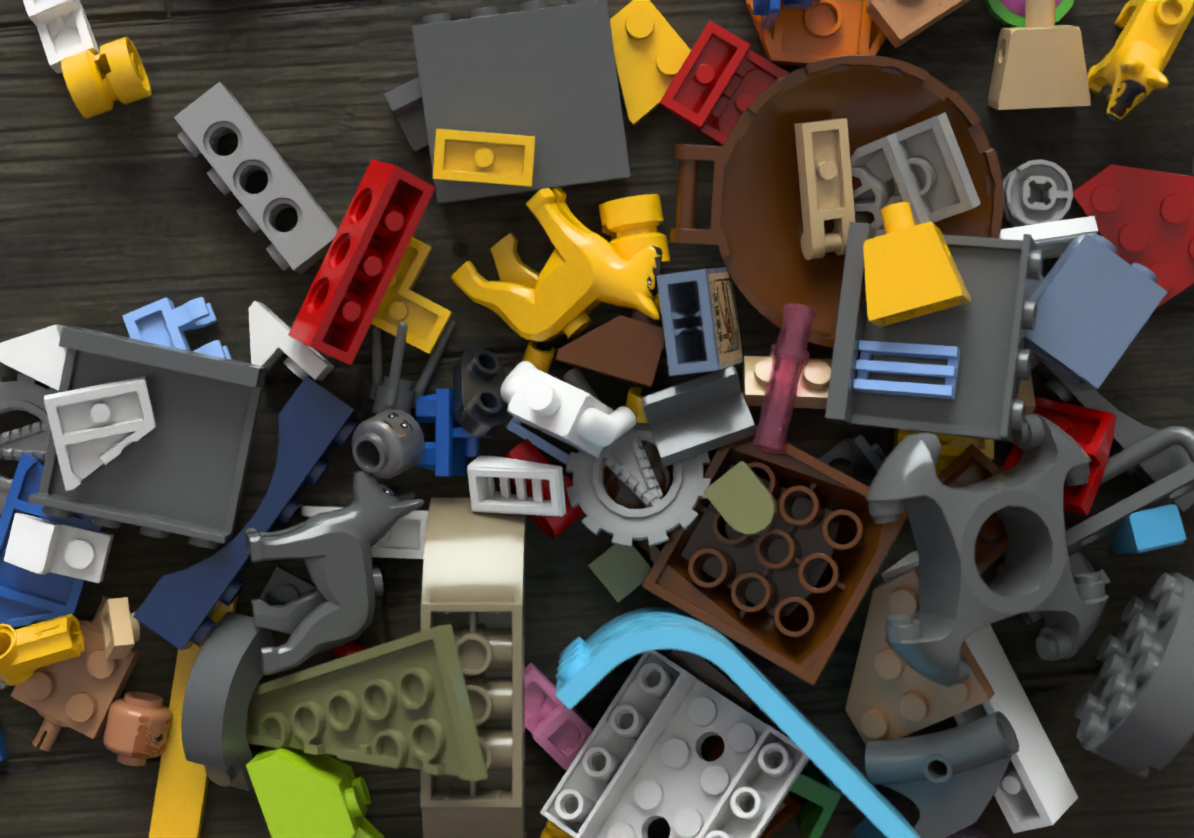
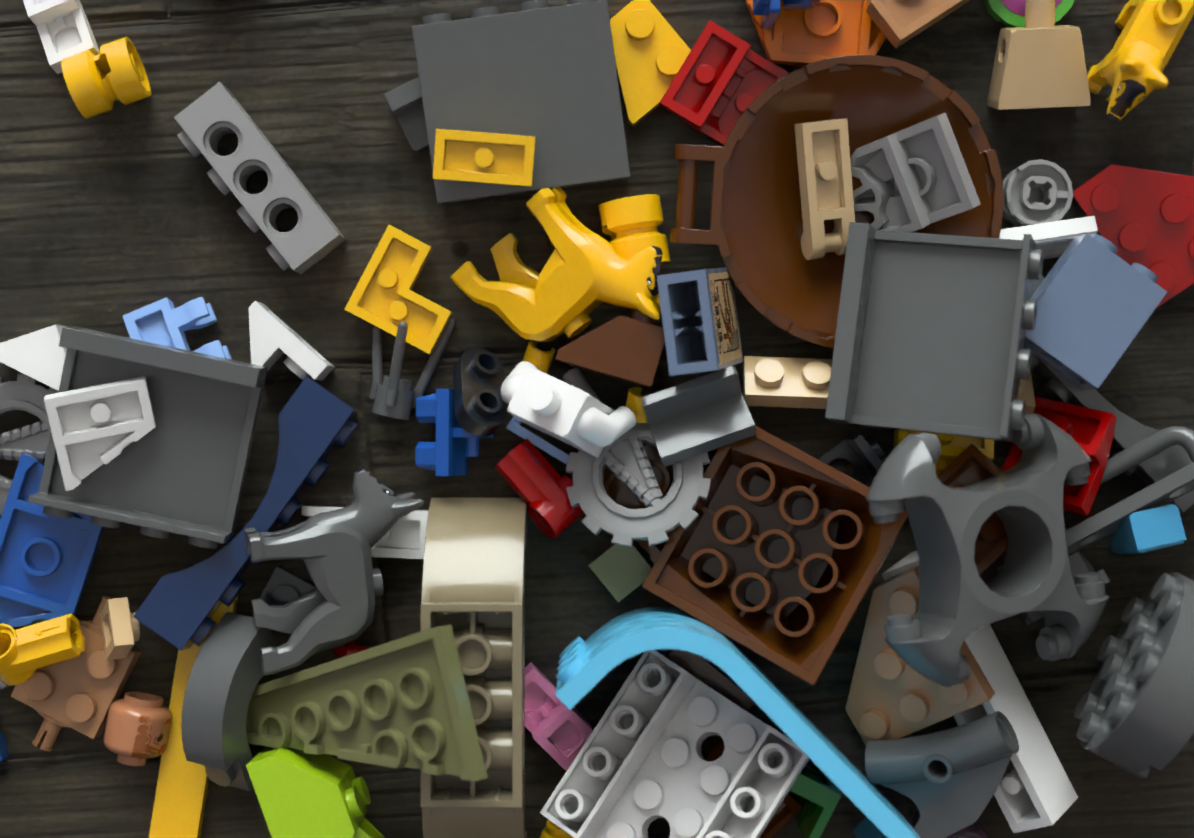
white slope [4,513,114,583] -> none
red brick [288,159,436,365] -> none
flat silver head [352,409,425,479] -> none
white slope [467,456,566,517] -> none
olive piece [704,461,778,536] -> none
clear pink pin [752,303,816,454] -> none
light blue tile [853,340,961,399] -> none
yellow torso [863,202,971,327] -> none

